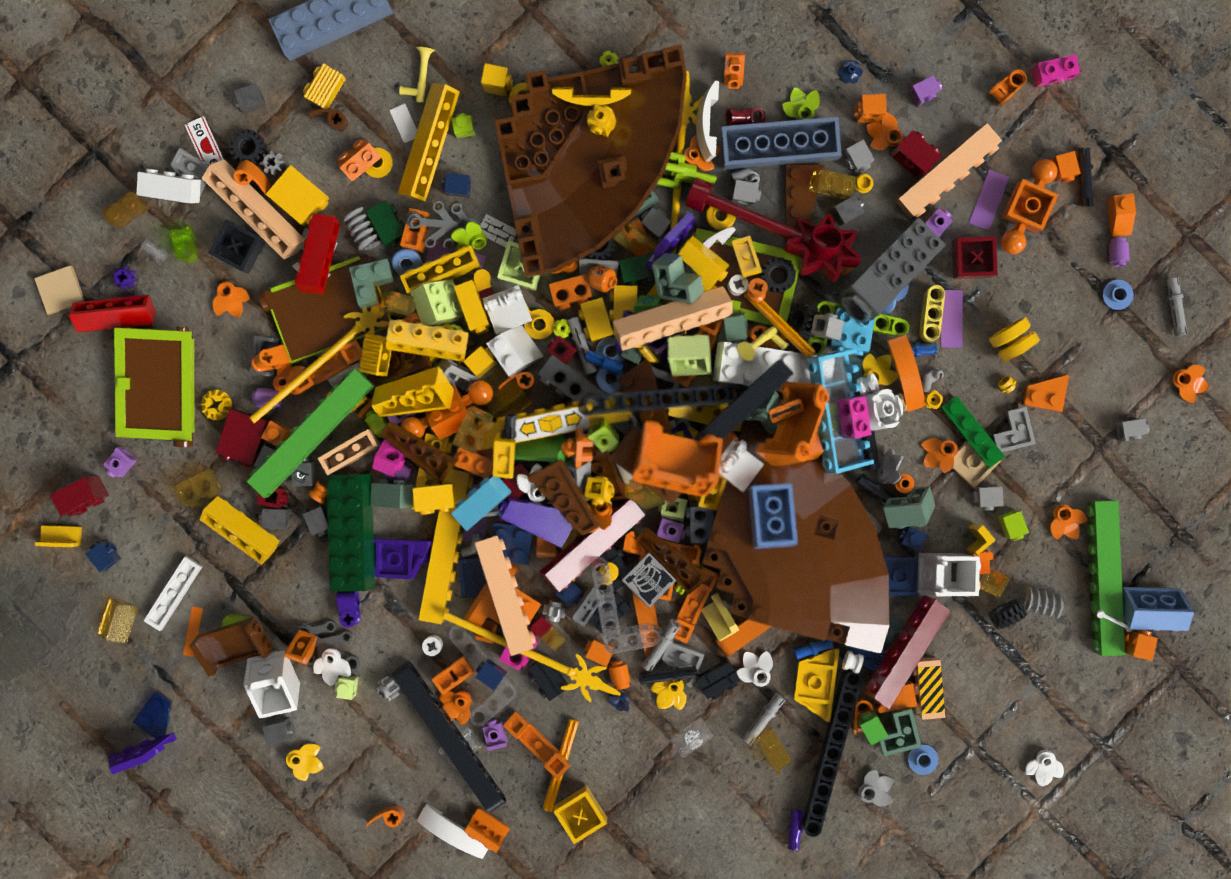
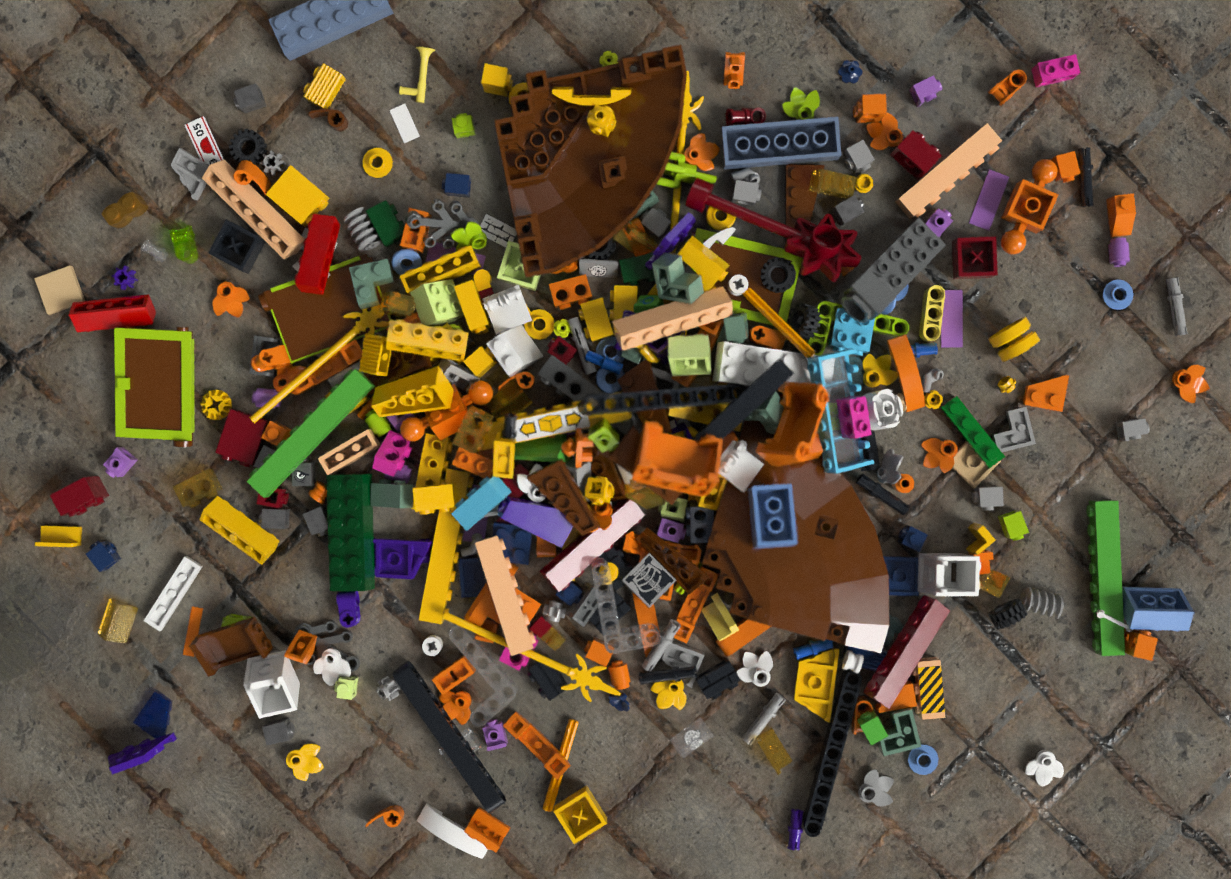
white brick [137,168,201,203] -> none
orange bracket [336,138,381,181] -> none
reddish brown wing [380,421,458,484] -> none
yellow brick [397,83,460,202] -> none
dark blue brick [475,658,507,691] -> none
orange head [587,264,617,292] -> none
white slope [696,81,719,162] -> none
yellow plate [732,236,761,278] -> none
light yellow piece [737,325,788,361] -> none
orange wheel [746,278,768,303] -> none
orange sticker [769,398,805,423] -> none
light grey brick [811,313,844,340] -> none
white wheel [857,373,879,396] -> none
sand green brick [883,486,935,529] -> none
orange plate [1050,504,1087,539] -> none

